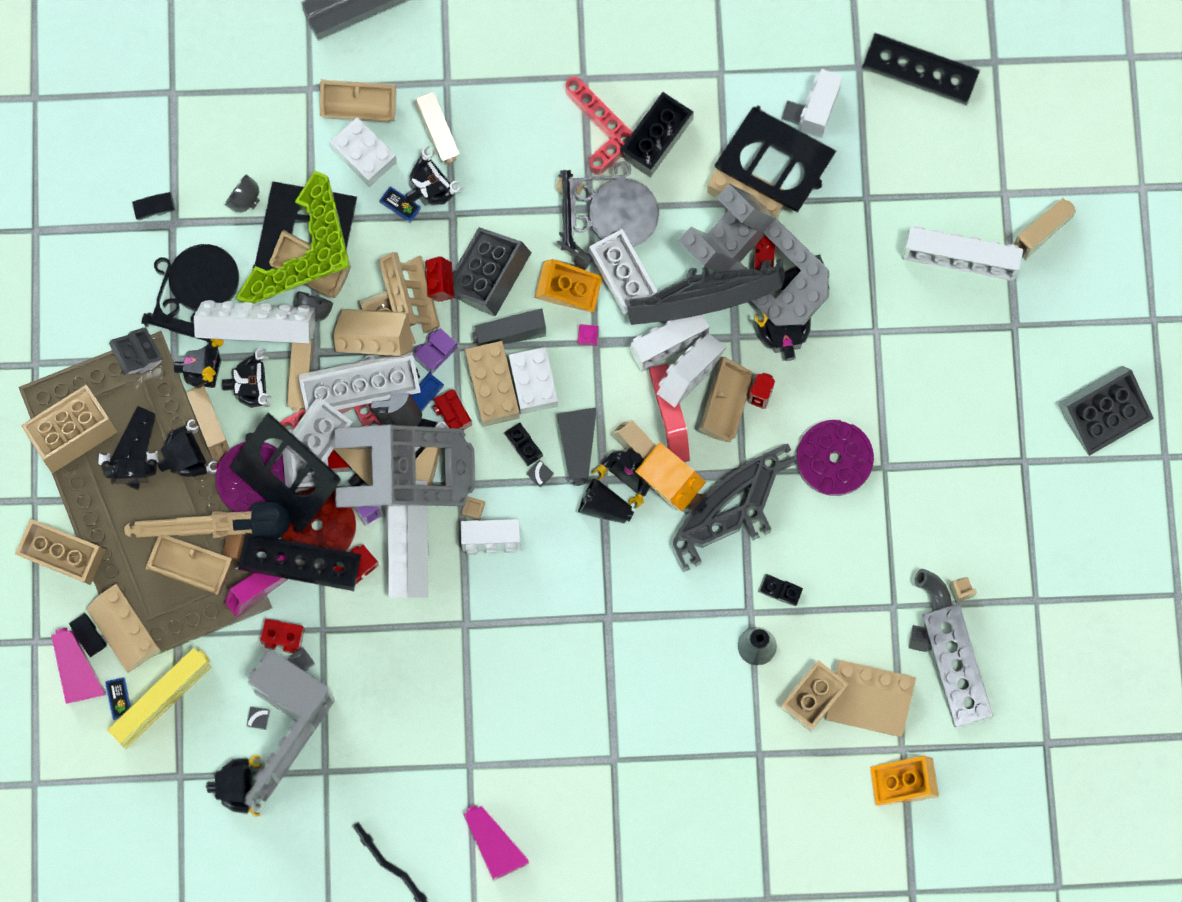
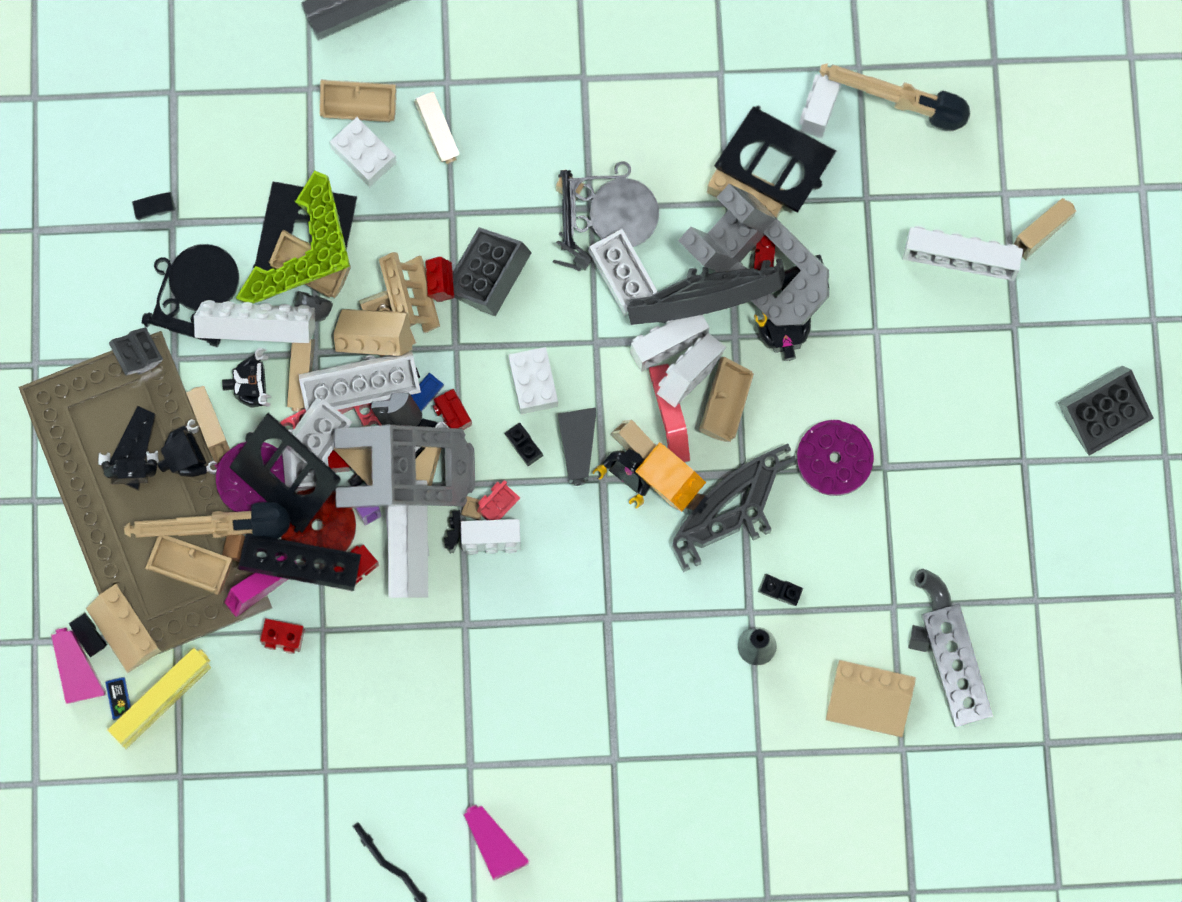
tan brick [15,519,106,585] -> none
tan slope [21,385,117,474] -> none
black torso [174,338,224,389] -> none
black torso [206,755,262,817] -> none
dark grey cylinder [224,174,260,212] -> none
light grey bracket [245,649,335,812] -> none
dark grey tile [246,707,270,730] -> none
dark grey plate [288,648,315,671] -> none
tile [380,186,421,223] -> none
torso [405,146,463,205] -> none
medium lavender piece [414,328,458,374] -> none
tan brick [465,341,520,427] -> none
dark grey slope [472,308,546,346] -> none
dark grey tile [527,460,554,488] -> none
light orange slope [535,259,603,313] -> none
coral beam [566,77,632,175] -> none
dark pink plate [578,324,598,346] -> none
black cone [578,479,634,524] -> none
black slope [620,92,694,177] -> none
red brick [748,373,775,409] -> none
dark grey tile [781,100,805,125] -> none
tan slope [781,660,849,732] -> none
black plate [862,33,980,105] -> none
light orange slope [870,756,939,806] -> none
tan panel [949,577,977,603] -> none
none -> black slope [444,510,461,554]
none -> coral bracket [477,480,520,520]
none -> tan piece [820,63,970,131]

